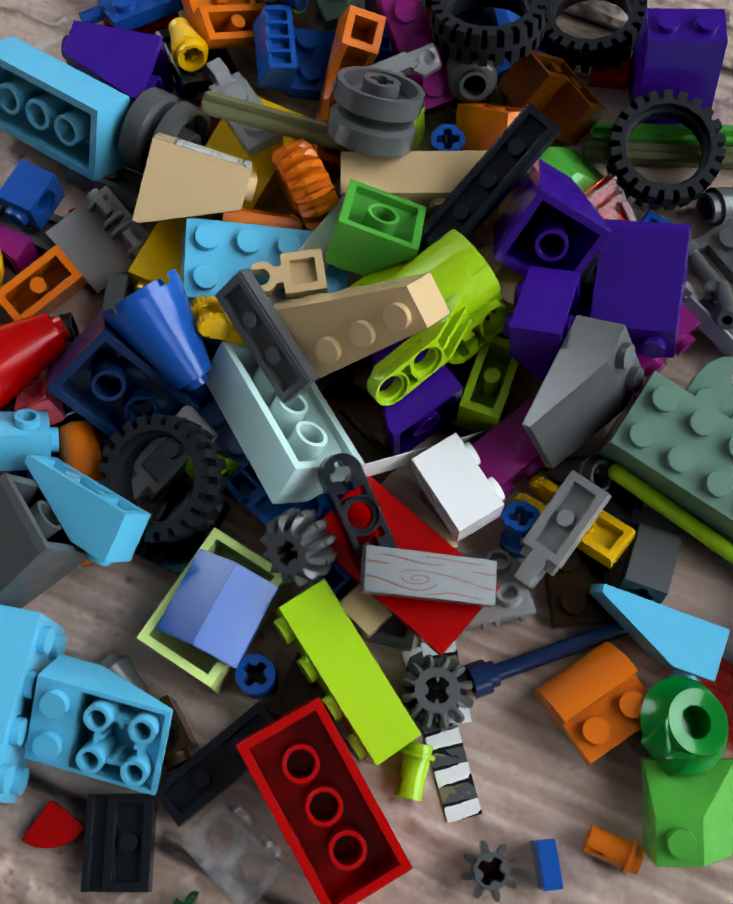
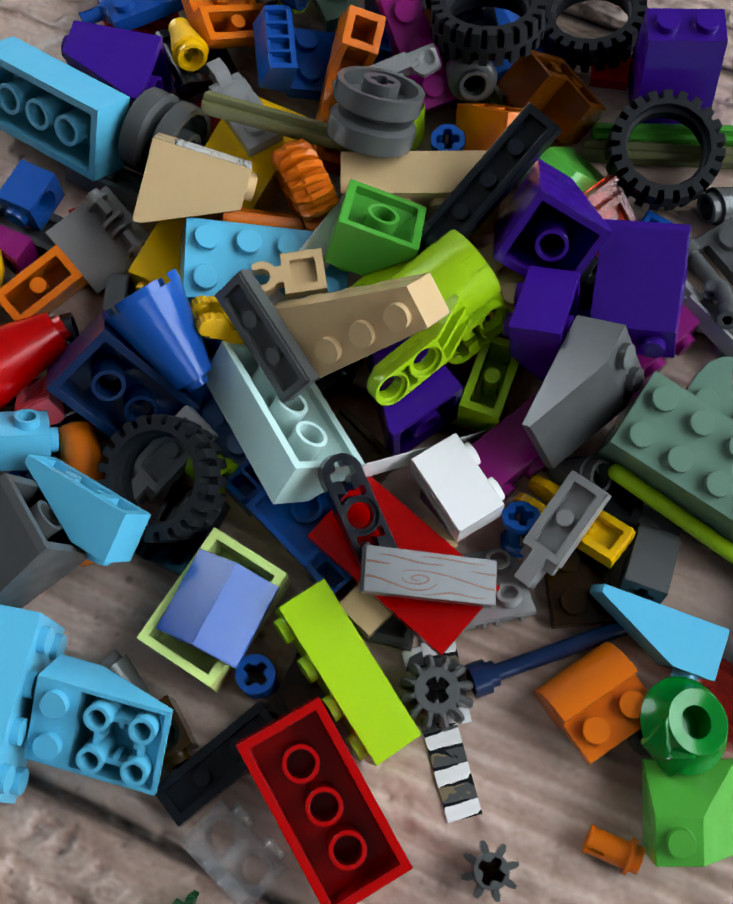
red tile [21,800,86,848] -> none
black plate [80,794,157,892] -> none
dark grey gear [260,507,339,587] -> none
lime pin [394,741,436,802] -> none
blue tile [531,838,564,891] -> none

